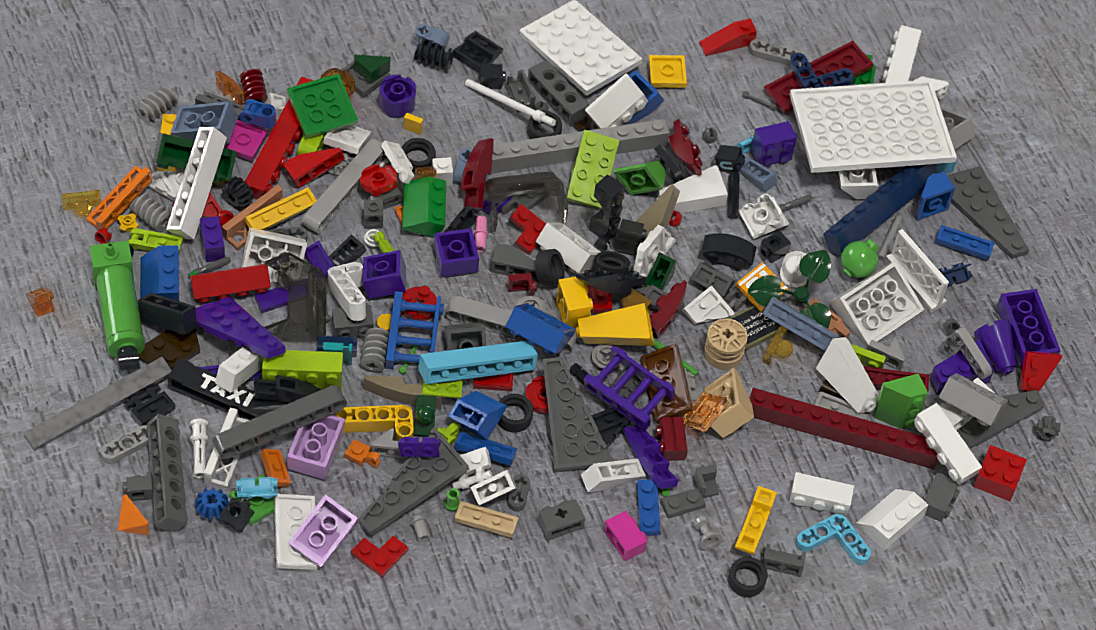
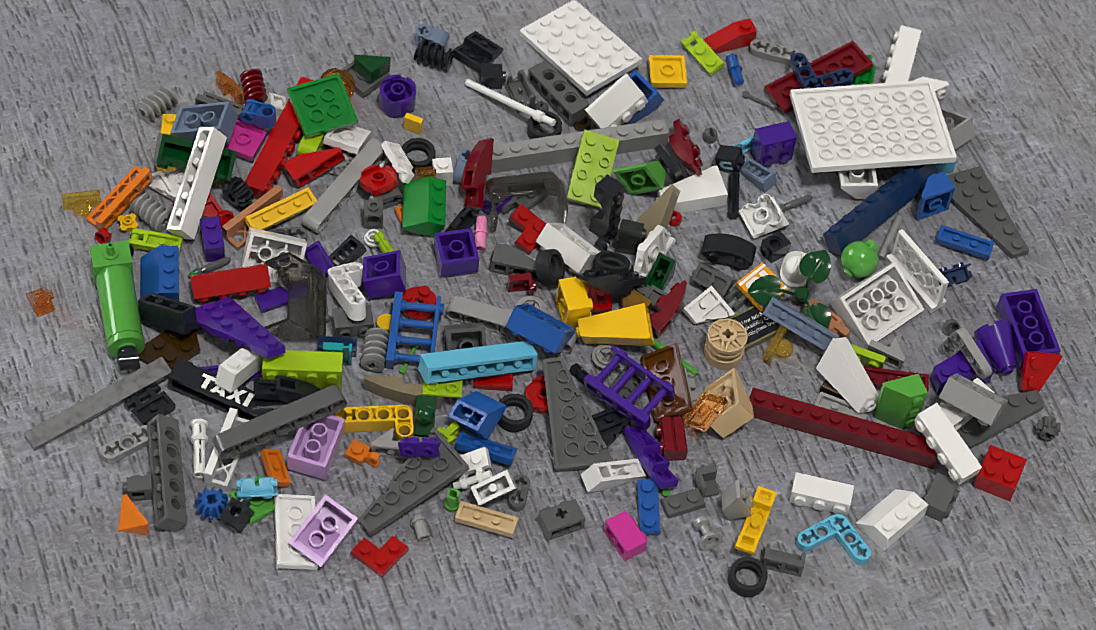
none -> lime plate [680,30,725,76]
none -> light grey slope [721,480,753,521]
none -> blue axle [726,53,744,86]

